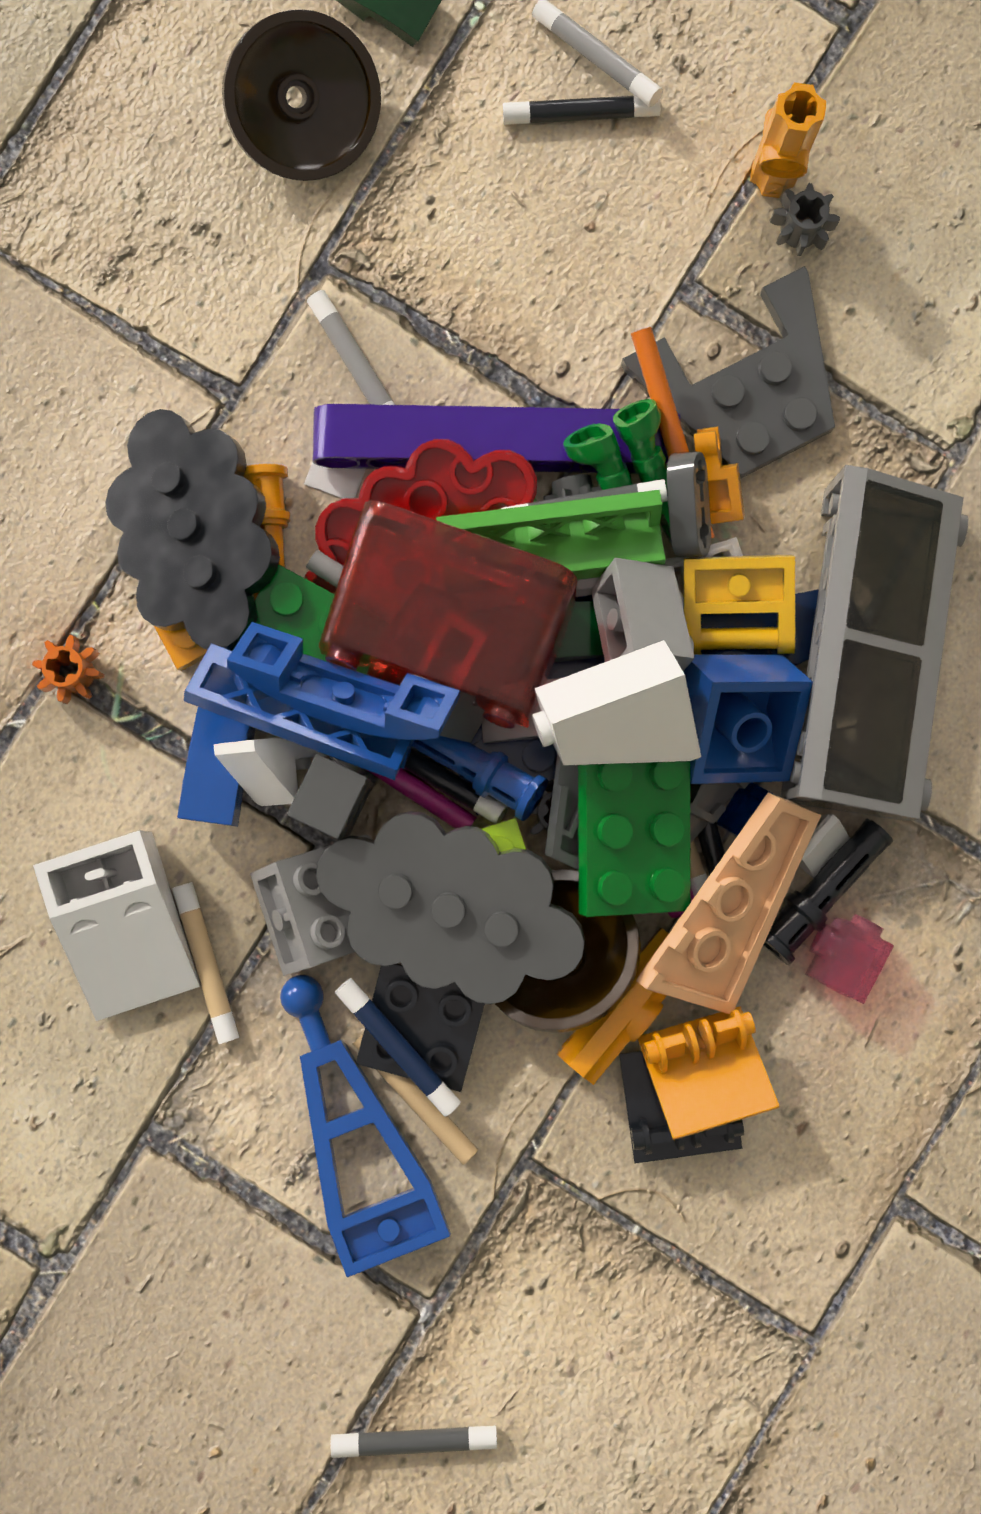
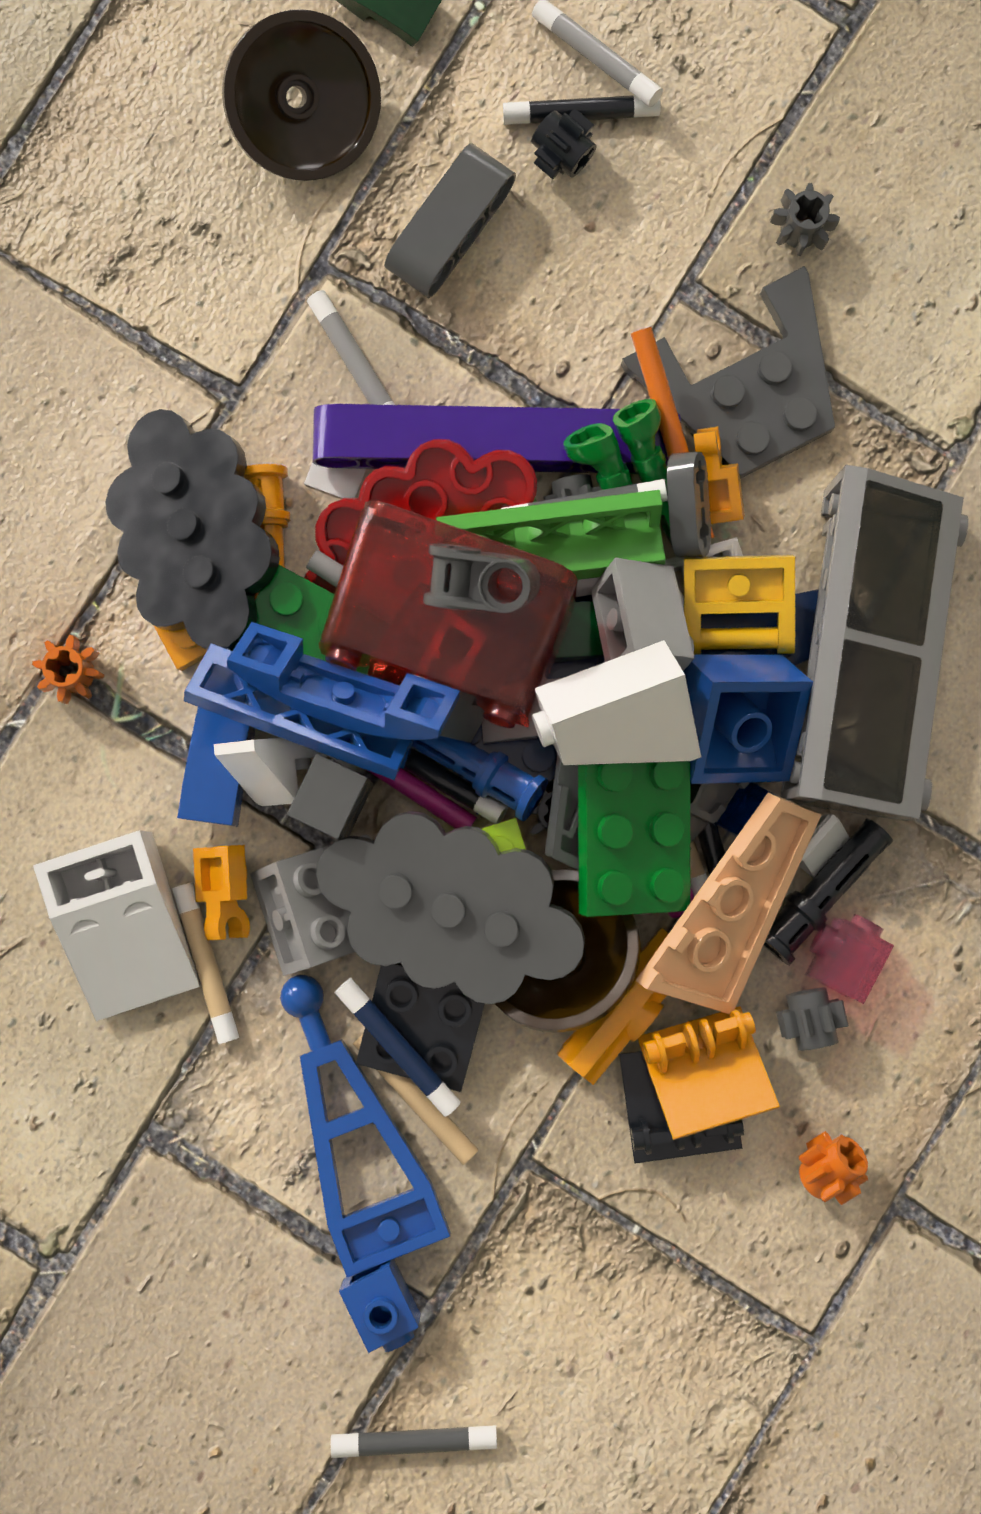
light orange piece [750,82,826,198] -> none
none -> light orange plate [193,845,250,940]
none -> blue brick [339,1259,421,1353]
none -> dark grey beam [384,143,516,298]
none -> dark grey piece [423,543,541,613]
none -> black gear [531,108,597,179]
none -> dark grey gear [776,987,849,1051]
none -> orange gear [799,1131,868,1205]

